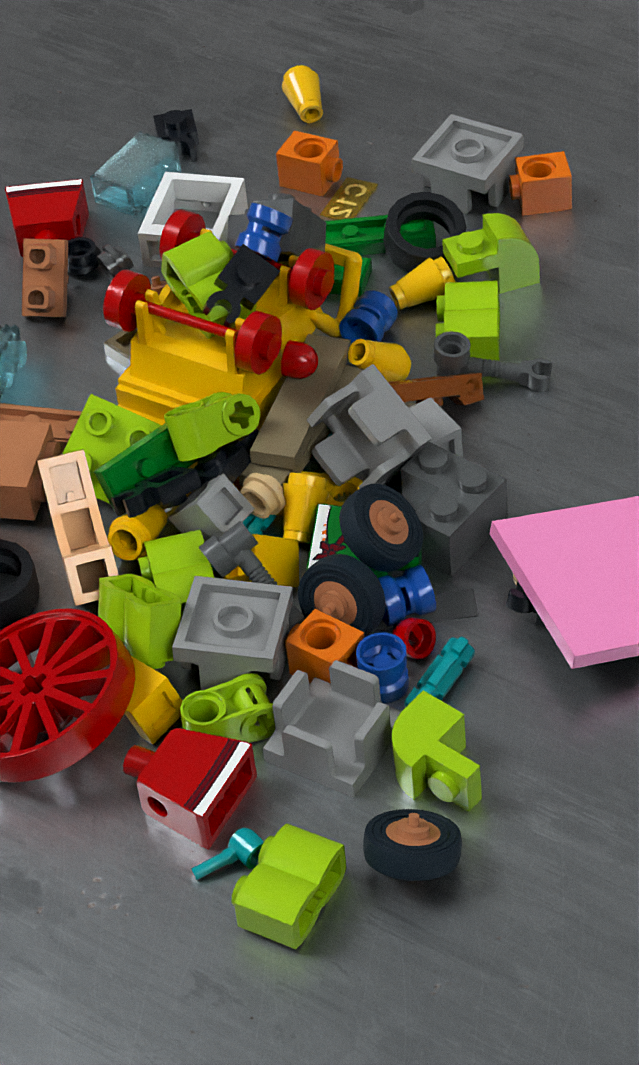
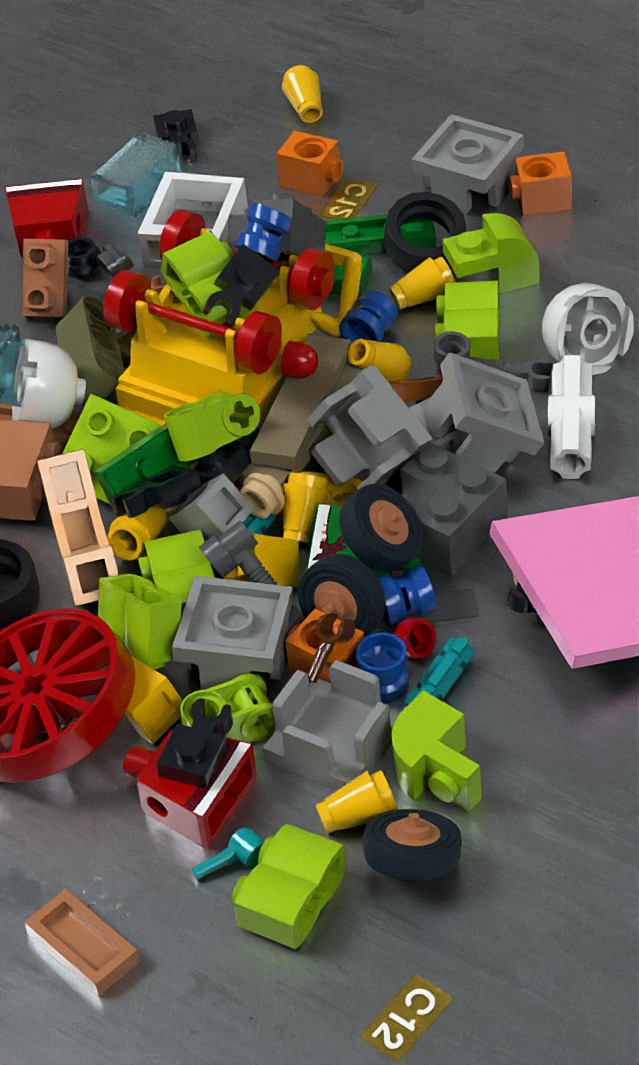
none -> white cylinder [12,339,86,429]
none -> nougat tile [24,888,140,997]
none -> olive beam [56,295,125,407]
none -> black plate [156,698,233,789]
none -> reddish brown hand [307,613,355,683]
none -> yellow cone [315,770,398,834]
none -> clear yellow sticker [359,974,453,1062]
none -> light grey panel [425,352,544,473]
none -> white cylinder [542,283,634,375]
none -> white piece [548,355,595,479]

